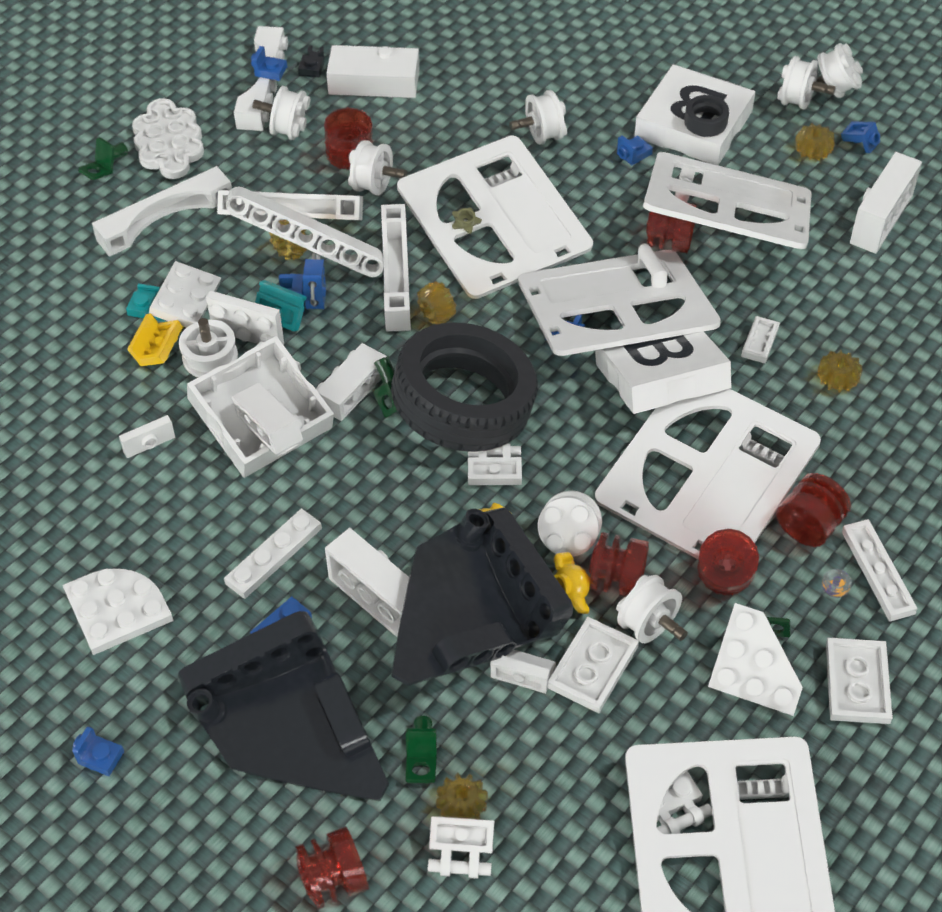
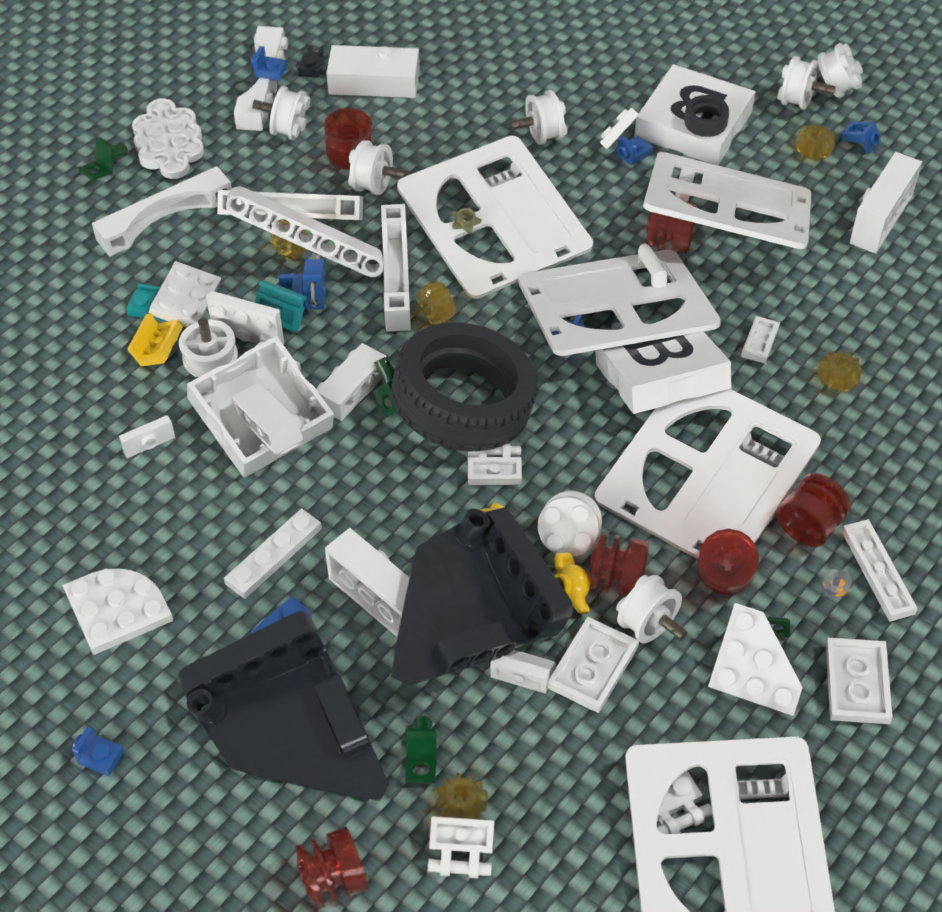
none -> white plate [600,108,639,149]

